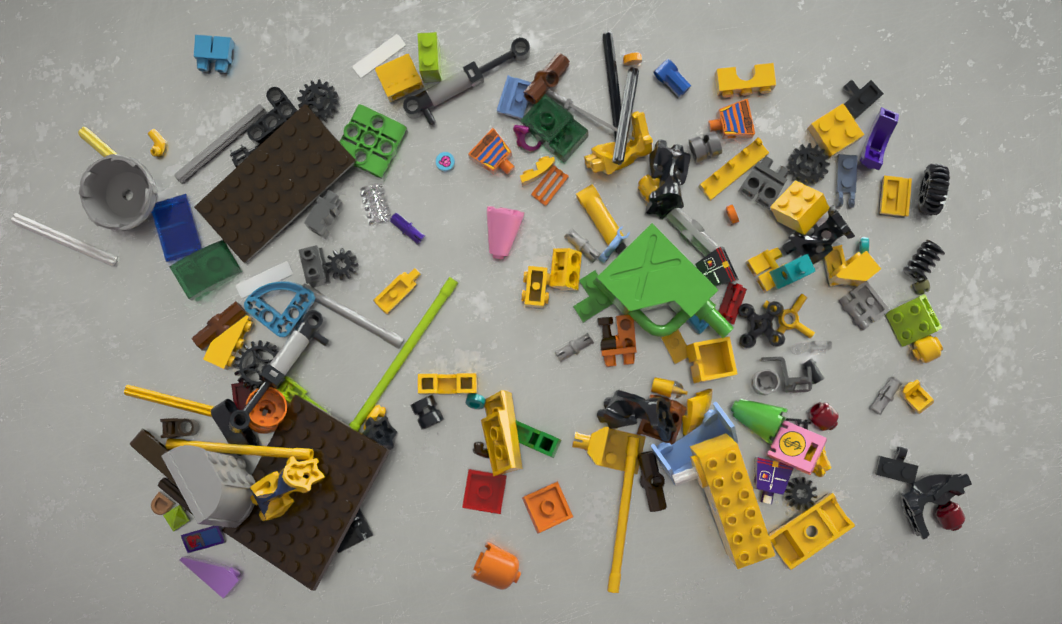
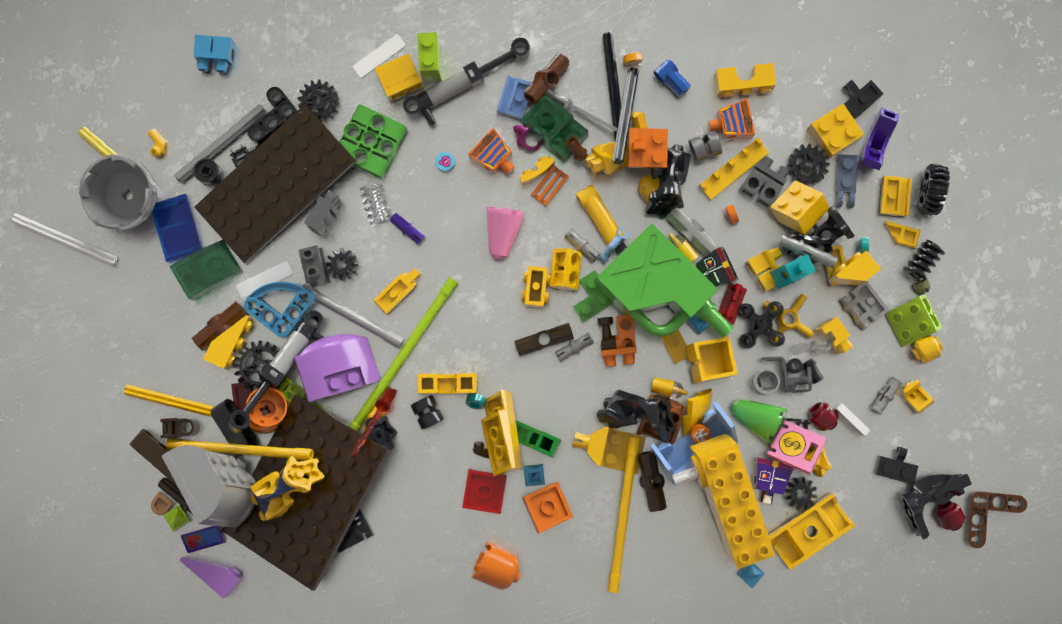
none -> black wheel [193,158,224,188]
none -> medium lavender slope [294,334,381,403]
none -> clear red piece [350,387,397,457]
none -> dark brown piece [514,323,574,357]
none -> dark azure tile [523,464,545,487]
none -> reddish brown pin [566,136,588,161]
none -> orange hinge [628,128,668,169]
none -> yellow piece [668,233,699,263]
none -> orange tile [690,424,711,444]
none -> dark azure tile [737,564,765,588]
none -> light grey pin [779,234,838,269]
none -> black pin [786,358,803,374]
none -> yellow hips [814,316,853,354]
none -> white tile [834,403,870,436]
none -> yellow tile [884,221,921,249]
none -> reddish brown beam [966,491,1027,548]

